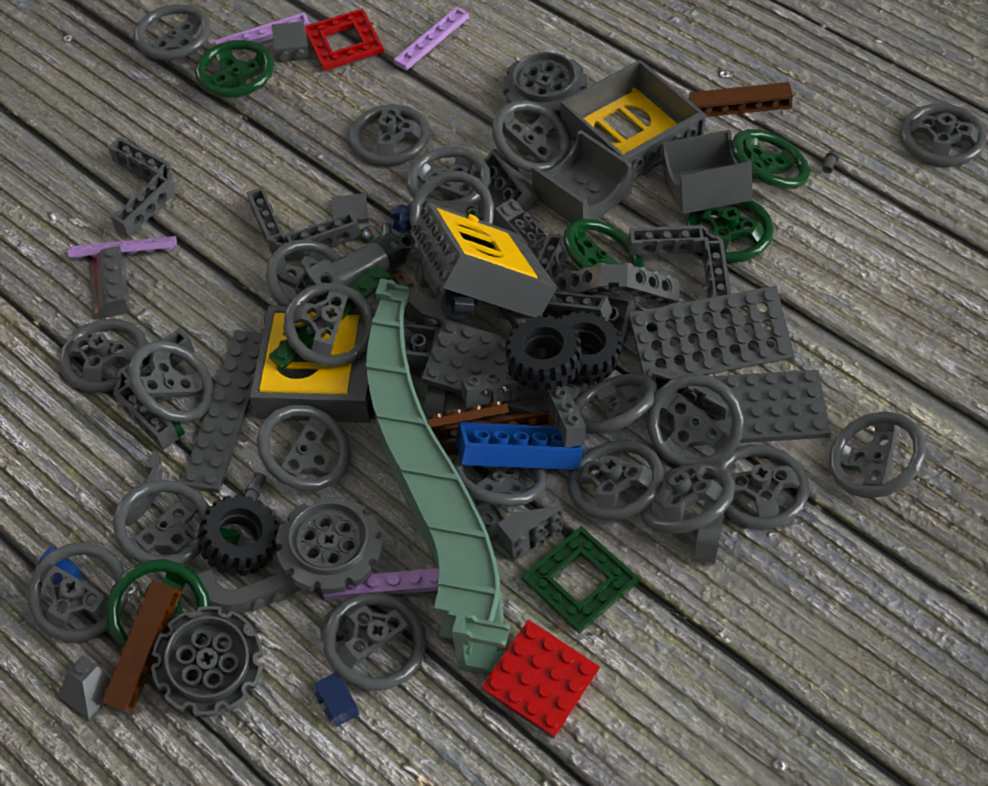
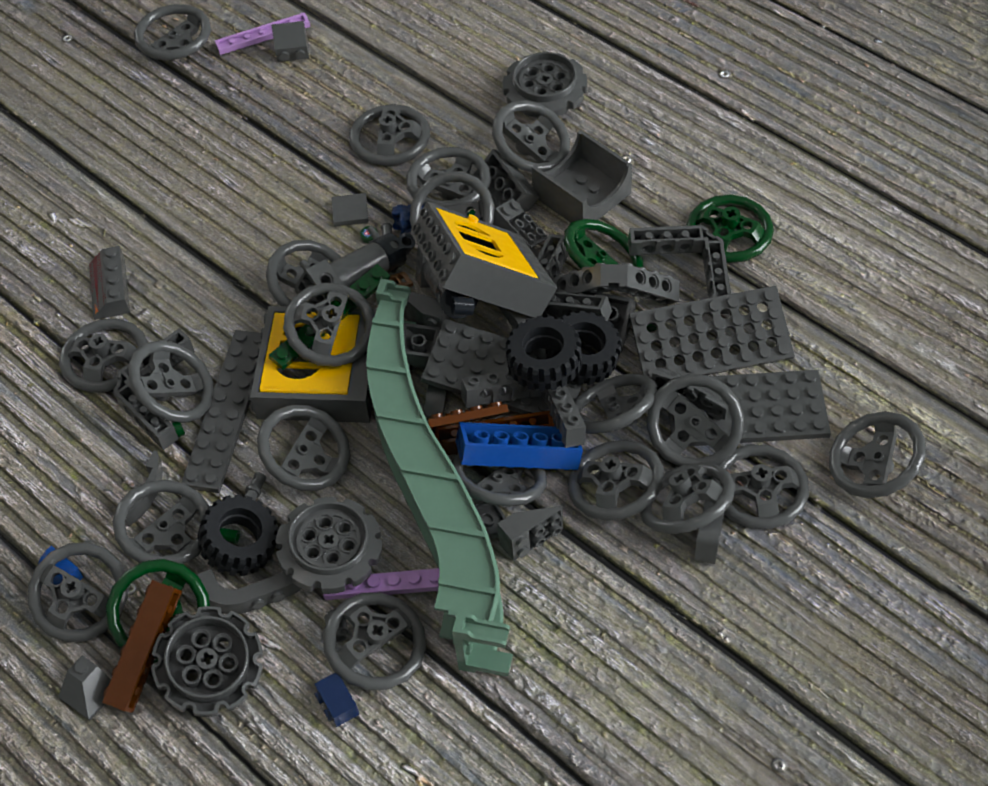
lavender plate [68,236,177,259] -> none
dark grey brick [108,137,175,238] -> none
dark green piece [195,40,274,98] -> none
dark grey brick [247,187,360,260] -> none
red plate [305,8,384,71] -> none
lavender plate [394,7,469,71] -> none
red plate [481,619,600,739] -> none
dark green plate [521,526,640,634] -> none
dark grey door [560,60,706,180] -> none
dark grey container [662,130,752,214] -> none
reddish brown brick [689,82,793,117] -> none
dark green piece [731,129,810,189] -> none
dark grey pin [822,151,839,173] -> none
dark grey piece [901,103,987,167] -> none

